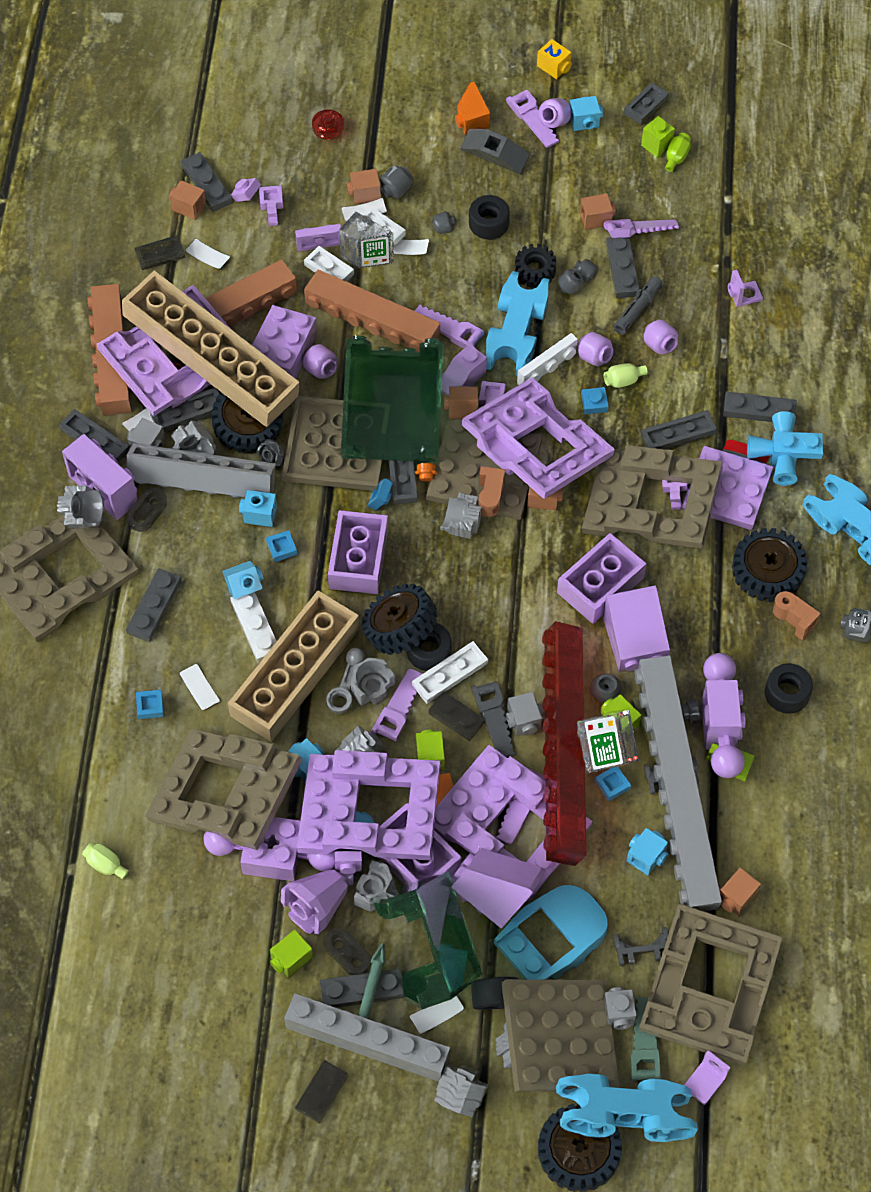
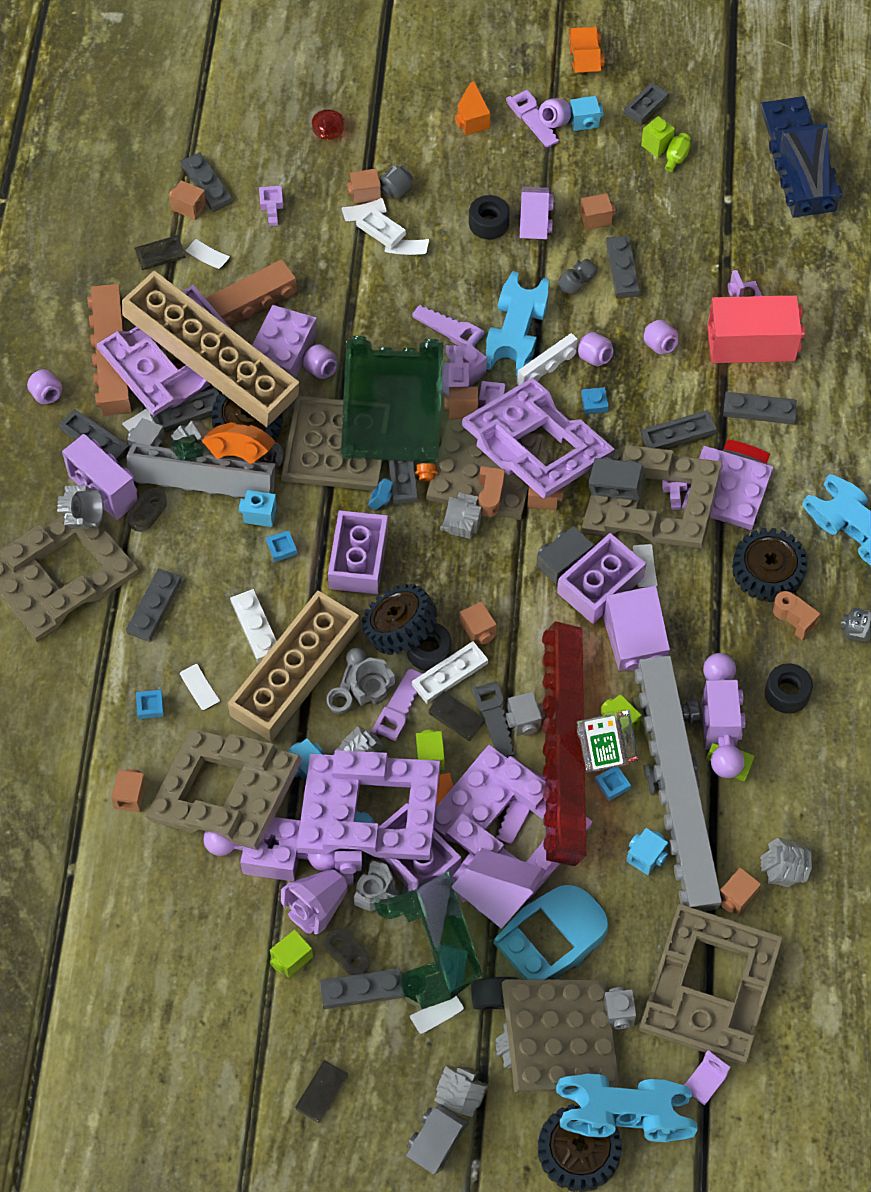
yellowish green plant [82,842,129,879] -> none
medium azure brick [222,561,264,599] -> none
lavender plate [230,178,261,202] -> none
light grey brick [284,993,450,1082] -> none
lavender plate [295,224,343,252] -> none
white plate [304,246,354,282] -> none
nougat brick [304,269,440,356] -> none
clear slope [339,212,394,268] -> none
sand green piece [358,943,386,1019] -> none
dark grey piece [432,211,456,234] -> none
dark grey slope [460,129,530,175] -> none
black tyre [515,244,556,288] -> none
yellow brick [537,39,572,79] -> none
dark grey plate [590,673,622,703] -> none
lavender piece [603,219,679,238] -> none
yellowish green plant [604,363,648,388] -> none
dark grey pin [613,276,663,335] -> none
dark grey piece [613,927,668,966] -> none
sand green piece [630,997,661,1081] -> none
medium azure brick [747,411,823,486] -> none
none -> lavender head [27,369,63,404]
none -> nougat brick [111,769,147,812]
none -> clear green plate [171,436,203,460]
none -> orange brick [202,423,275,465]
none -> brick [406,1104,469,1175]
none -> lavender plate [443,345,469,387]
none -> nougat brick [460,601,497,645]
none -> lavender brick [520,187,554,239]
none -> dark grey brick [536,526,594,585]
none -> orange brick [568,27,604,73]
none -> dark grey brick [589,457,646,501]
none -> white sticker [633,544,657,587]
none -> coral brick [707,295,805,363]
none -> light grey hair [760,838,812,887]
none -> dark blue wedge [761,96,842,218]

